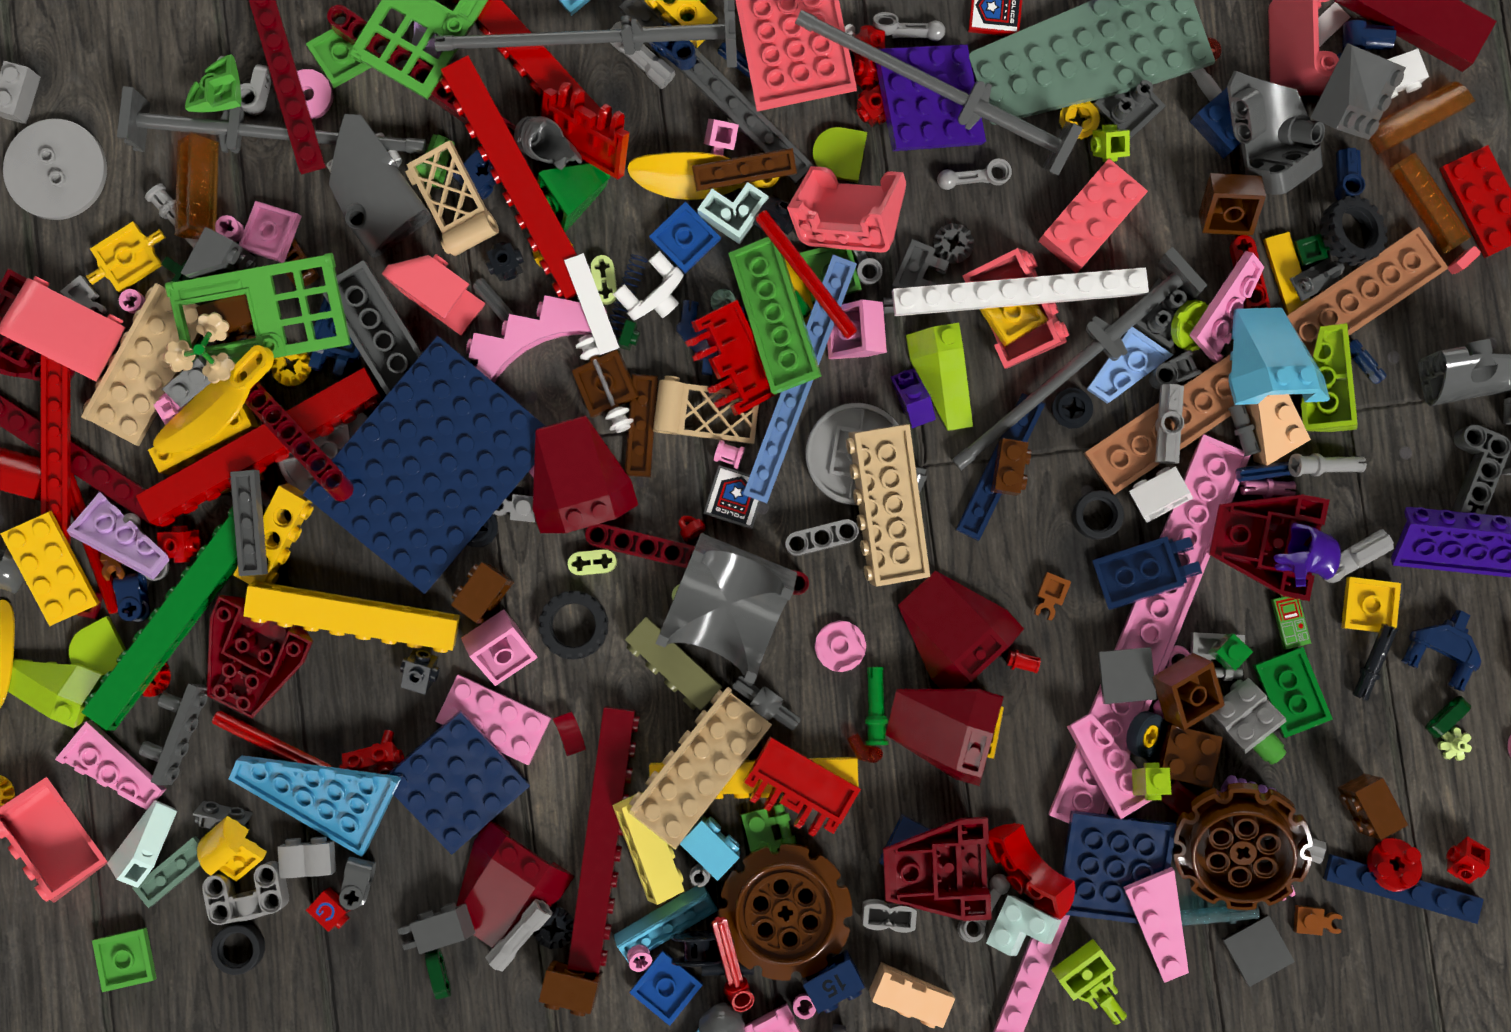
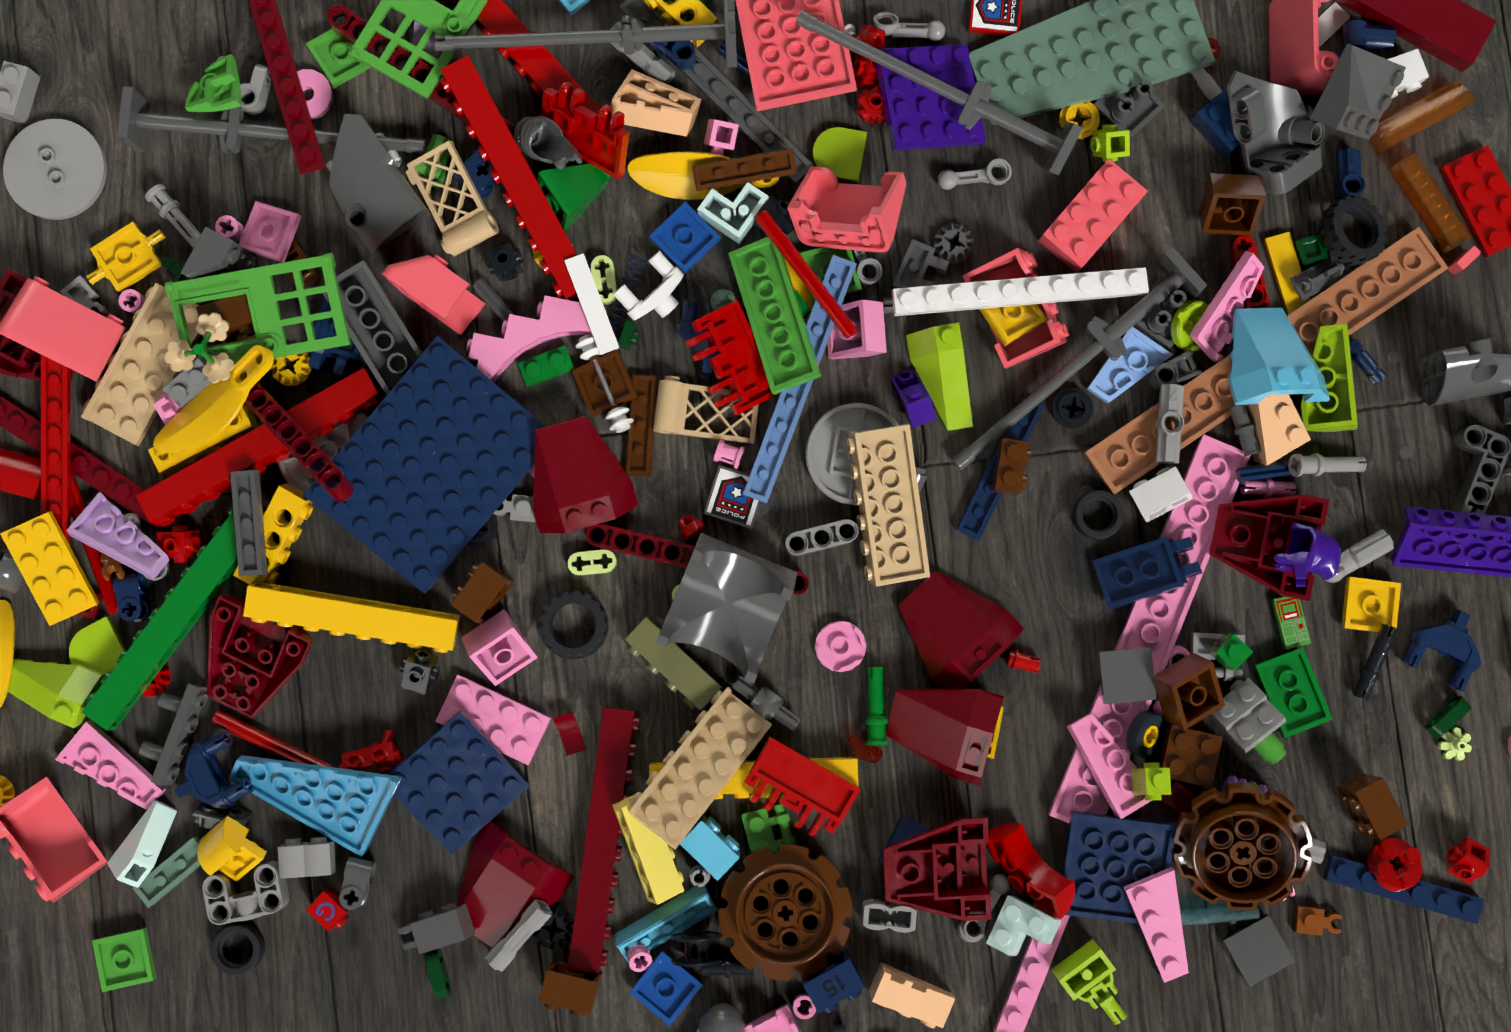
clear orange brick [175,133,219,239] -> none
red axle [712,916,754,1012] -> none
dark orange plate [1034,572,1071,621] -> none
none -> dark blue connector [174,731,254,809]
none -> green plate [518,345,575,388]
none -> light nougat wedge [611,69,701,137]

